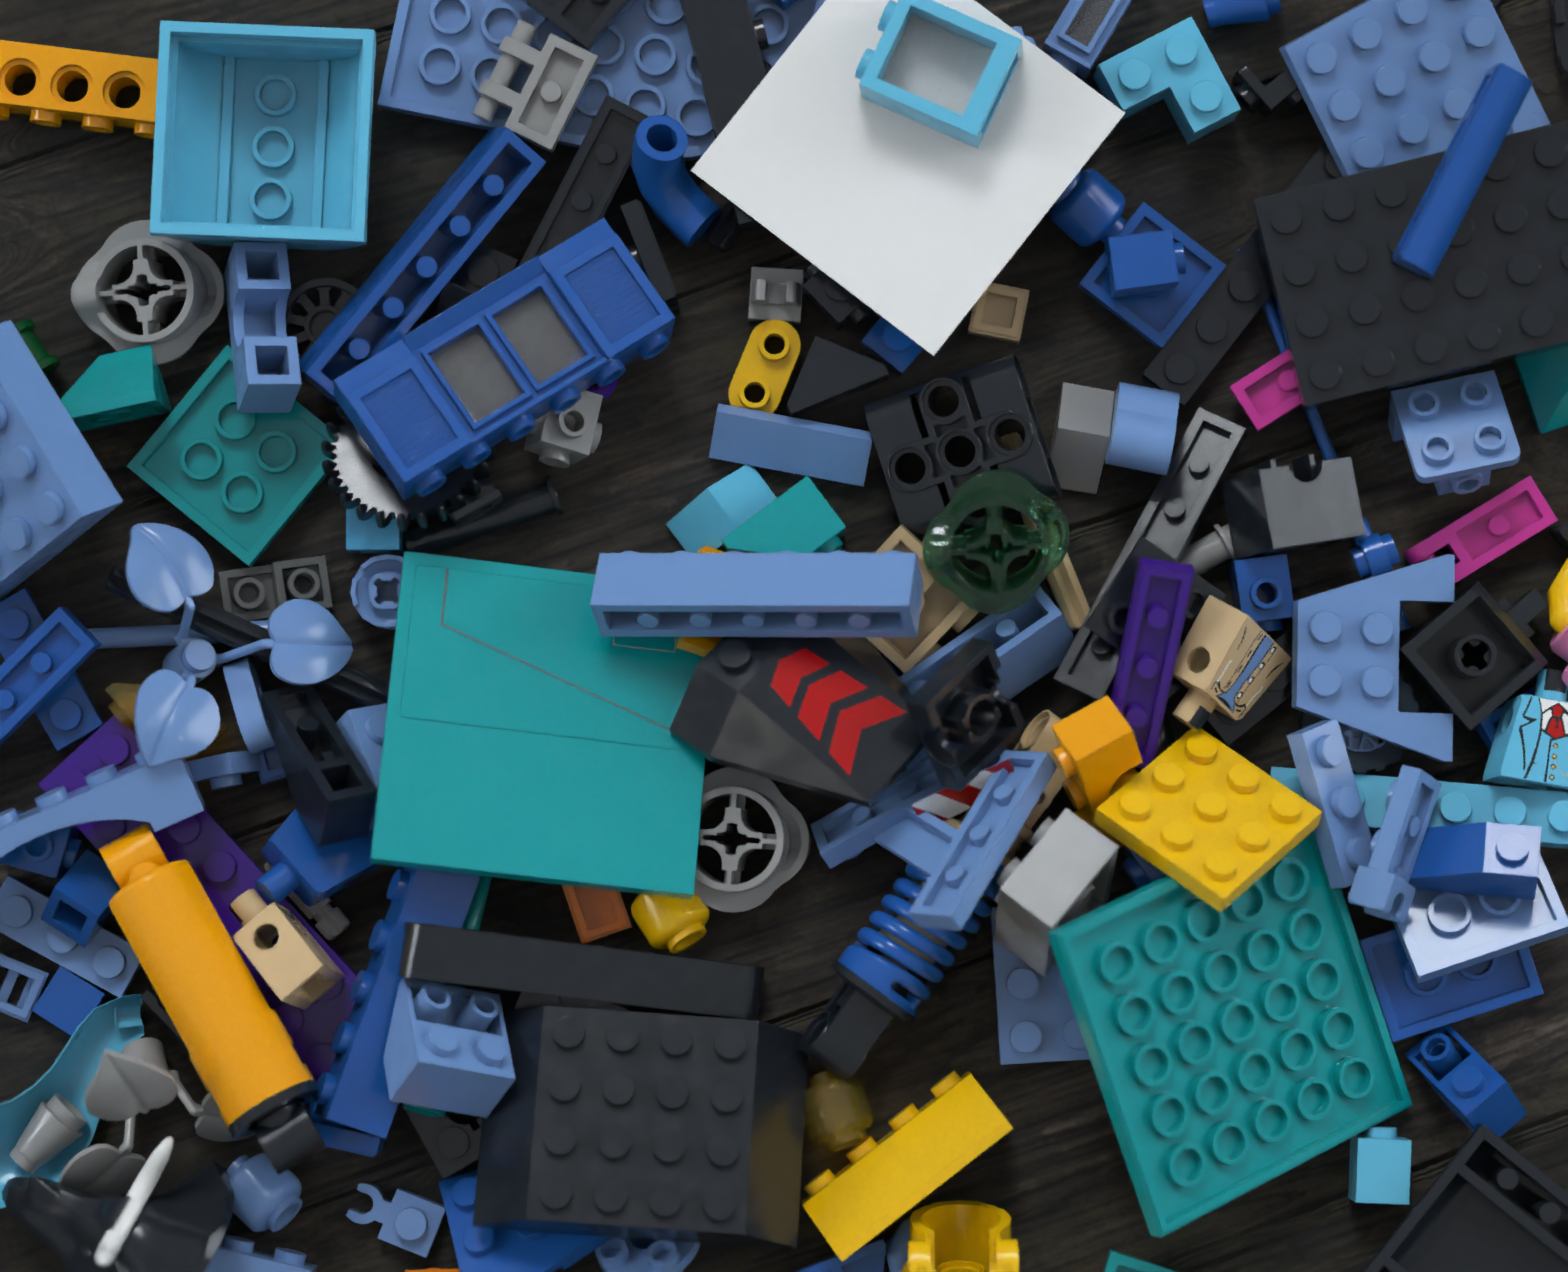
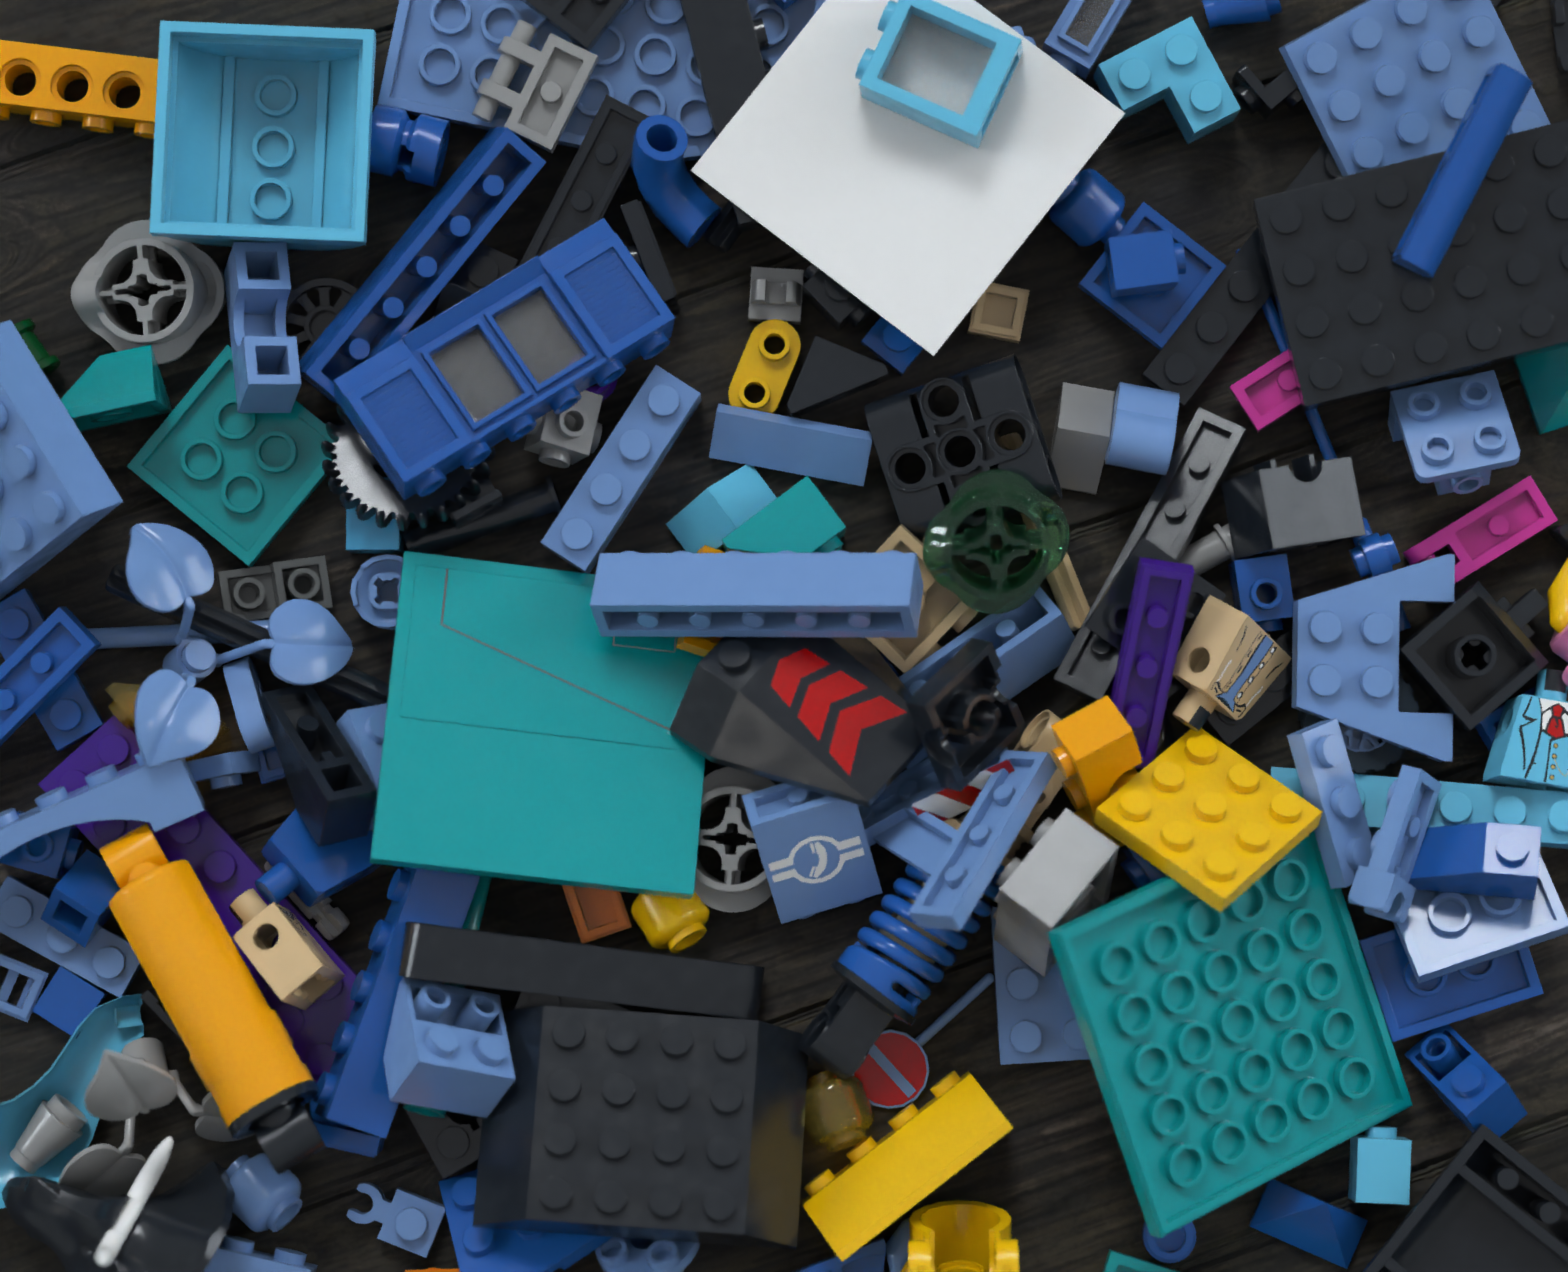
none -> blue wheel [370,104,450,187]
none -> medium blue brick [541,365,702,574]
none -> medium blue panel [742,783,883,924]
none -> piece [852,973,995,1109]
none -> blue tile [1142,1221,1196,1263]
none -> blue slope [1249,1179,1368,1269]

